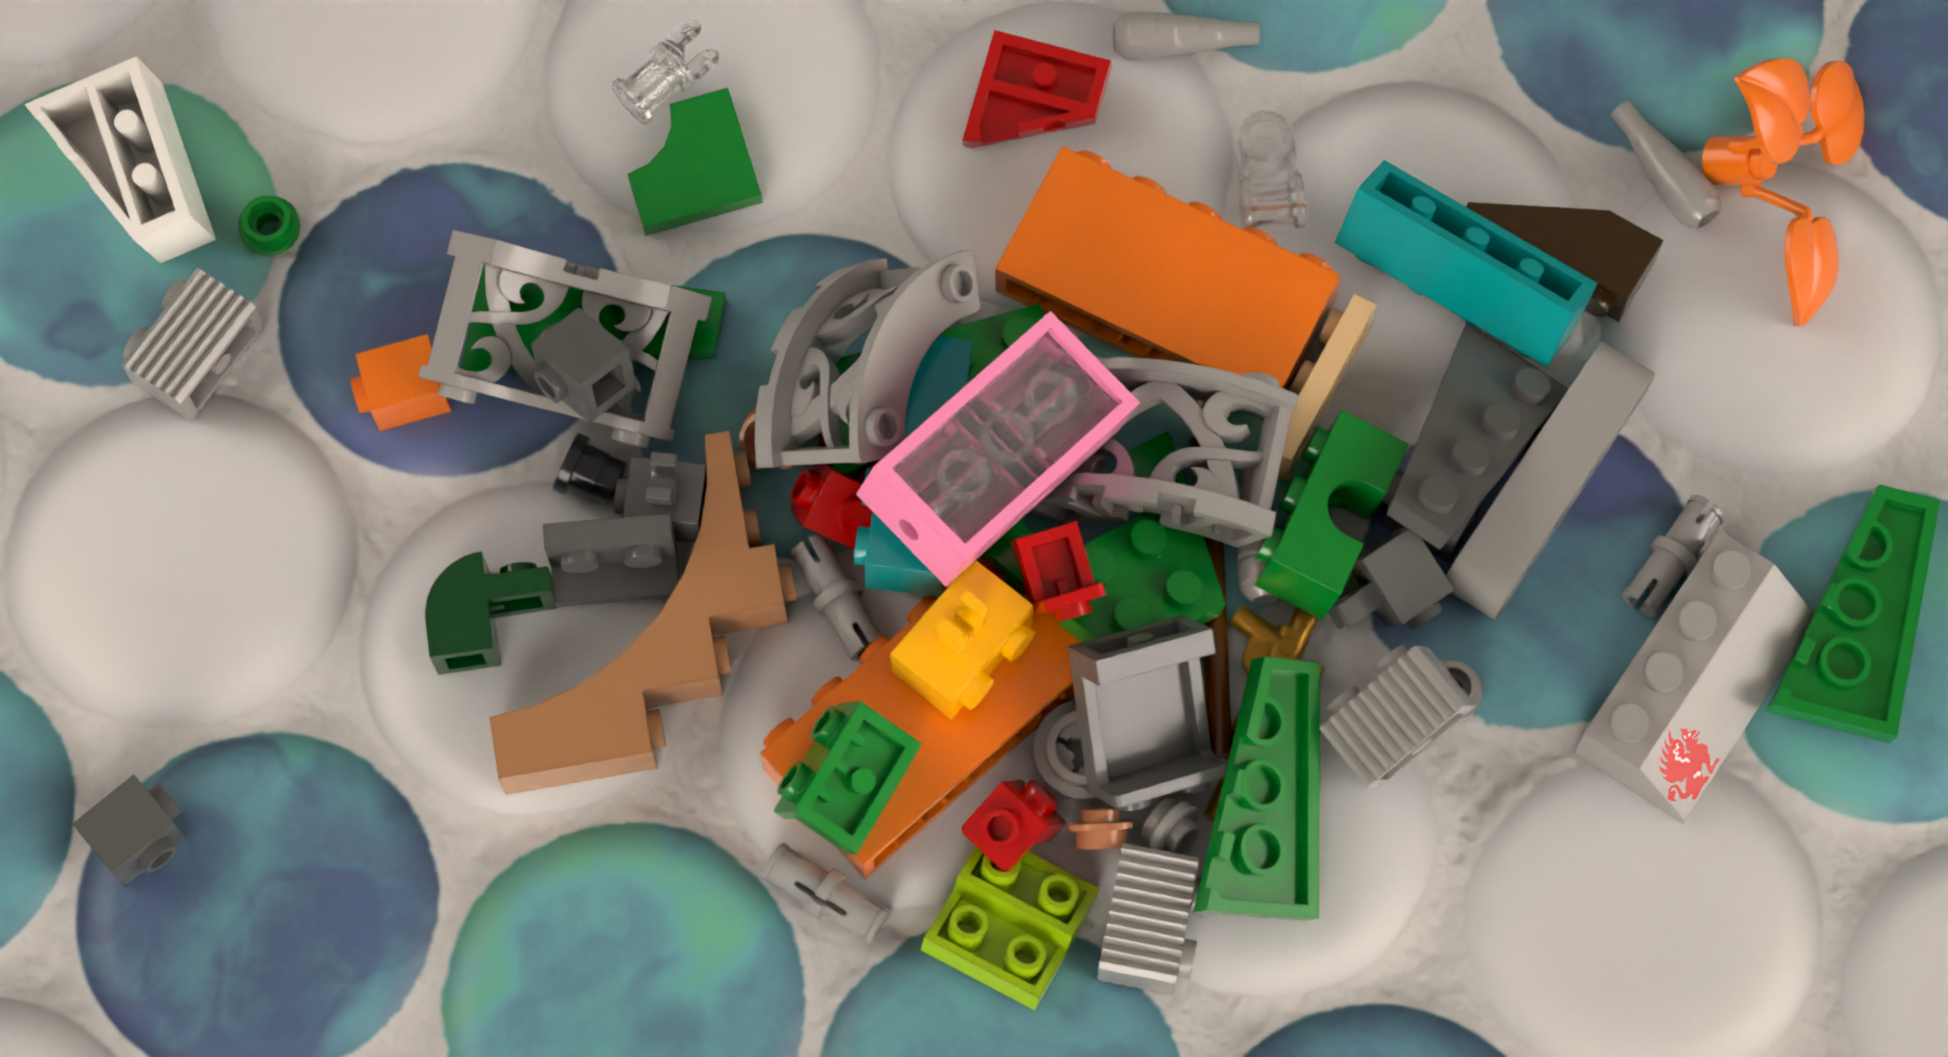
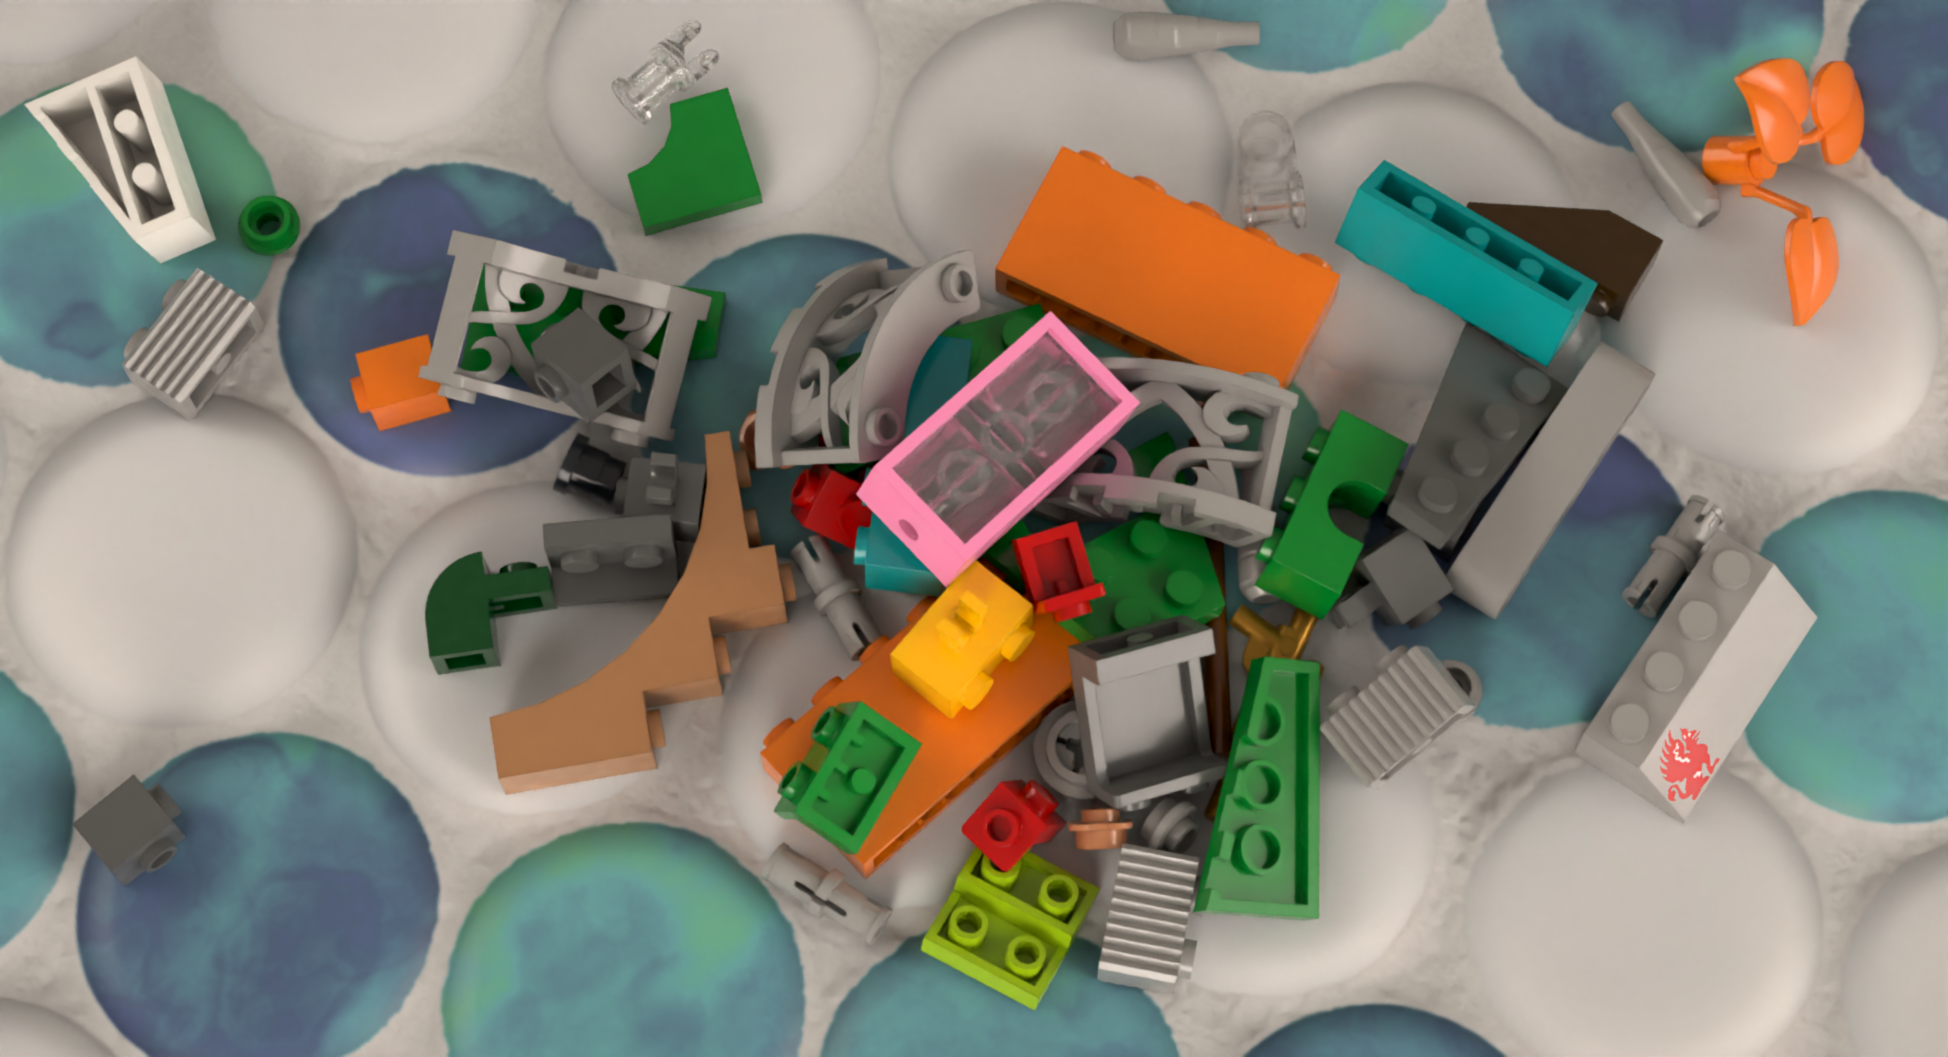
red wing [962,30,1112,148] -> none
tan plate [1278,294,1376,481] -> none
green wing [1766,484,1940,743] -> none

